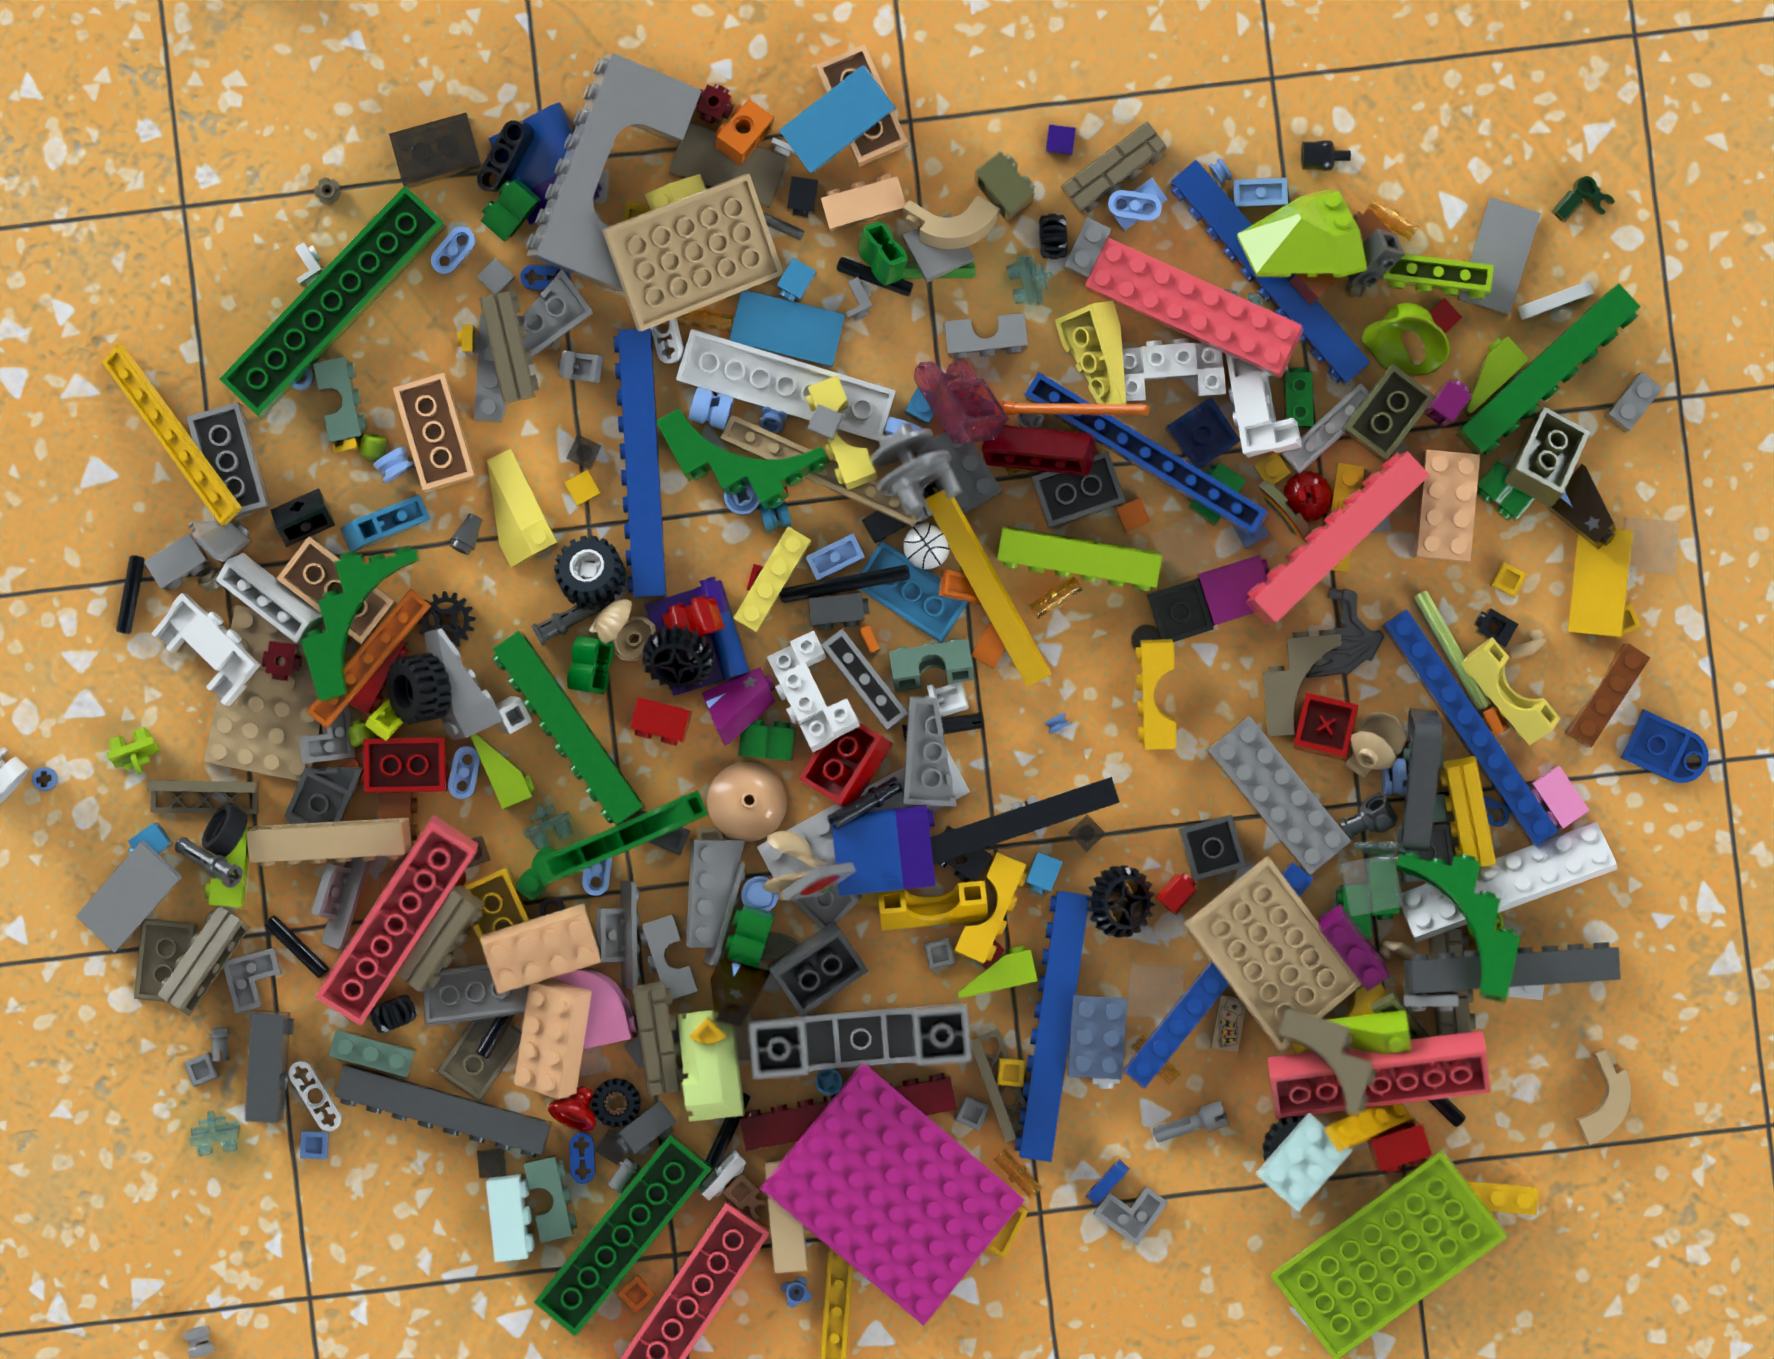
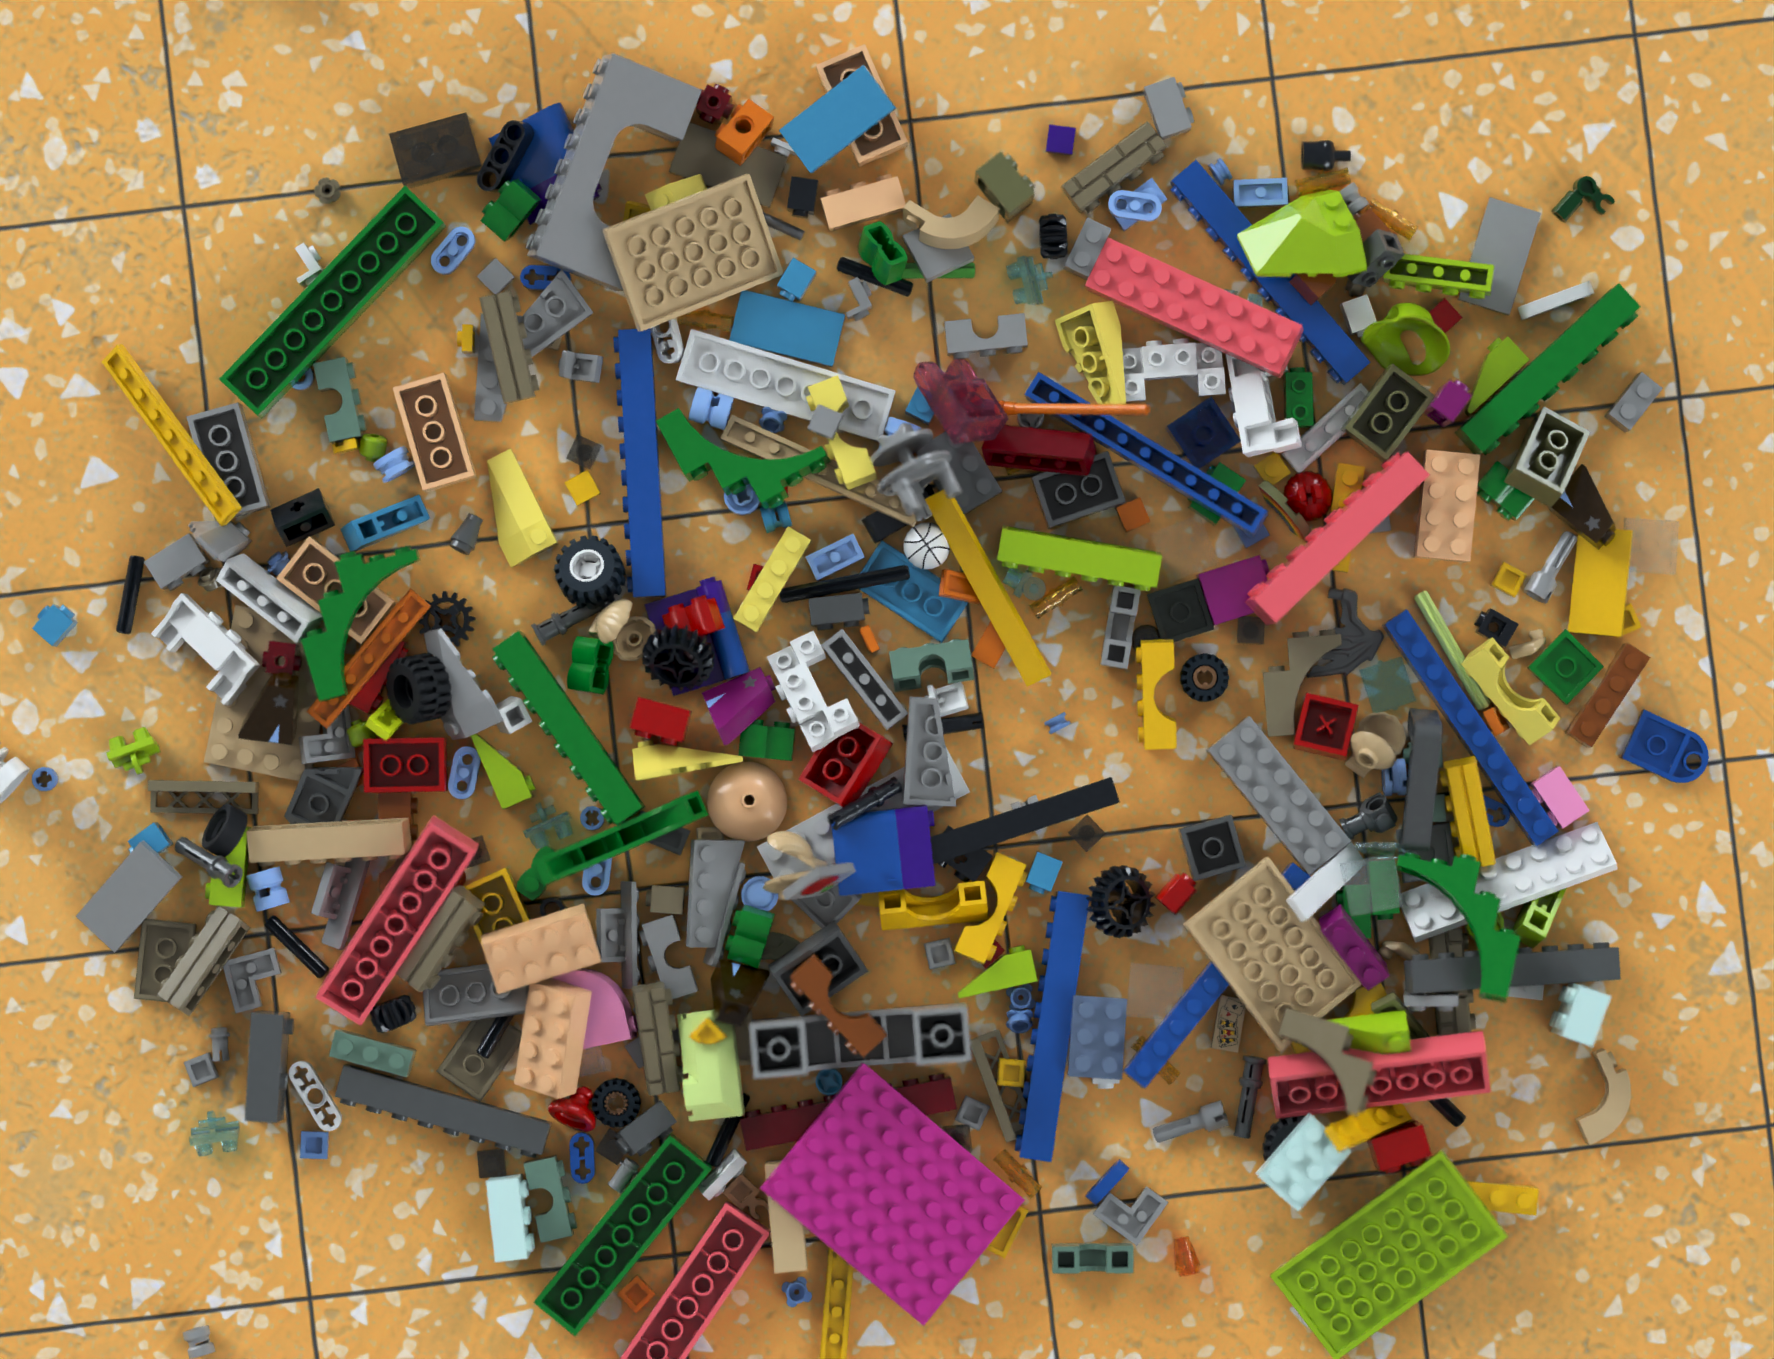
none -> dark azure brick [32,604,77,647]
none -> dark brown slope [238,672,299,745]
none -> light blue wheel [246,866,290,912]
none -> medium blue plate [266,551,290,576]
none -> medium blue bush [580,806,605,830]
none -> light yellow wedge [632,740,744,781]
none -> dark tan brick [646,885,685,915]
none -> dark orange arch [790,953,887,1057]
none -> clear smoke plate [942,1124,972,1153]
none -> clear light blue hips [1003,568,1046,600]
none -> medium blue plate [1006,983,1035,1010]
none -> medium blue plate [1006,1009,1033,1033]
none -> sand green arch [1051,1243,1134,1274]
none -> light grey arch [1100,586,1141,670]
none -> light grey brick [1143,77,1194,140]
none -> clear orange cone [1173,1236,1201,1277]
none -> black bush [1180,653,1229,702]
none -> dark grey pin [1234,1055,1267,1138]
none -> clear smoke plate [1236,616,1265,645]
none -> white tile [1286,842,1366,922]
none -> clear yellow pin [1295,167,1351,196]
none -> light grey wheel [1339,182,1369,216]
none -> white brick [1340,294,1377,338]
none -> clear light blue piece [1359,656,1416,713]
none -> lime slope [1512,888,1567,949]
none -> light grey piece [1524,531,1577,604]
none -> green plate [1527,629,1604,705]
none -> light aqua brick [1549,983,1611,1047]

